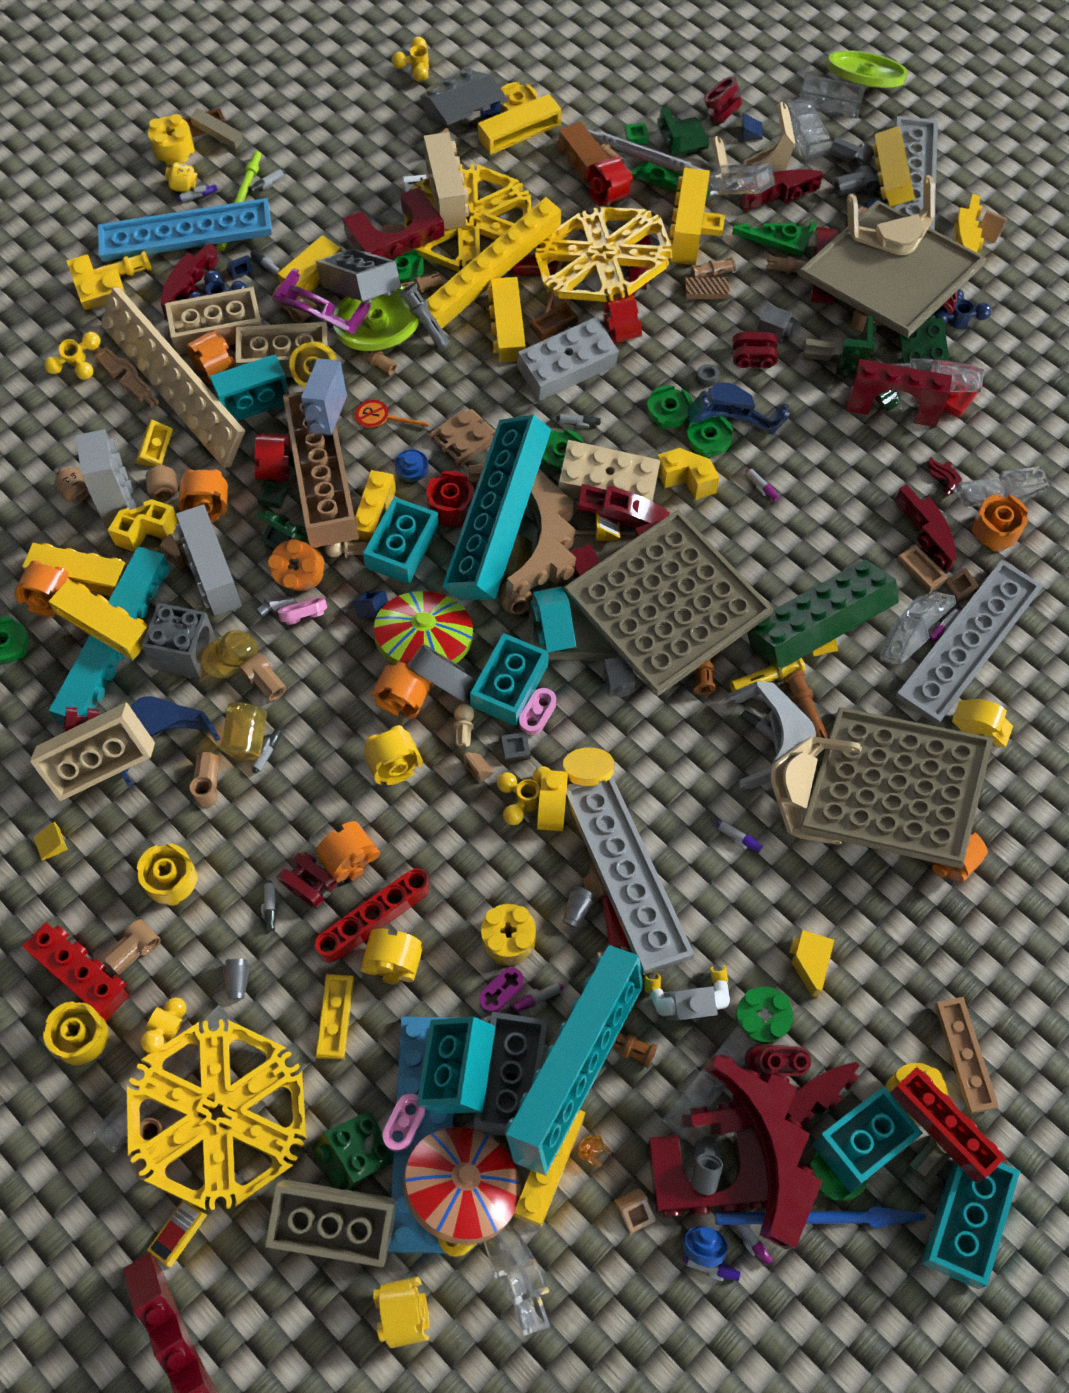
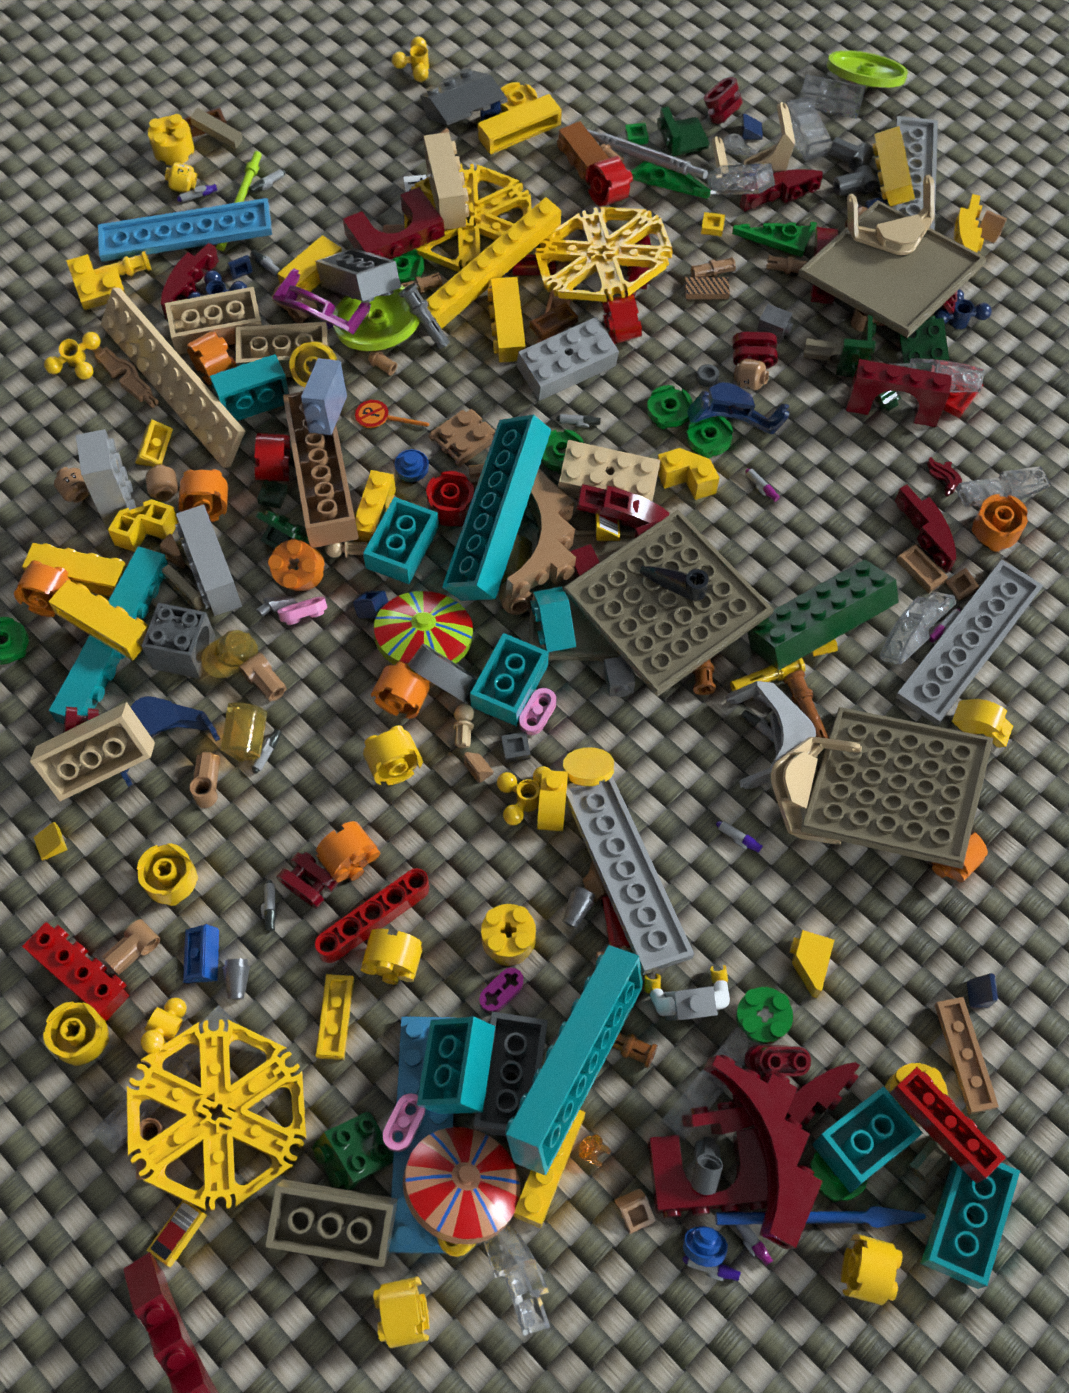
piece [513,983,564,1012] -> none
yellow brick [669,168,710,266] -> none
none -> dark tan plate [162,564,204,611]
none -> blue slope [183,924,219,983]
none -> black piece [639,566,709,601]
none -> clear plate [724,134,759,157]
none -> medium nougat head [734,359,769,391]
none -> yellow brick [841,1234,902,1305]
none -> dark blue slope [967,973,998,1008]

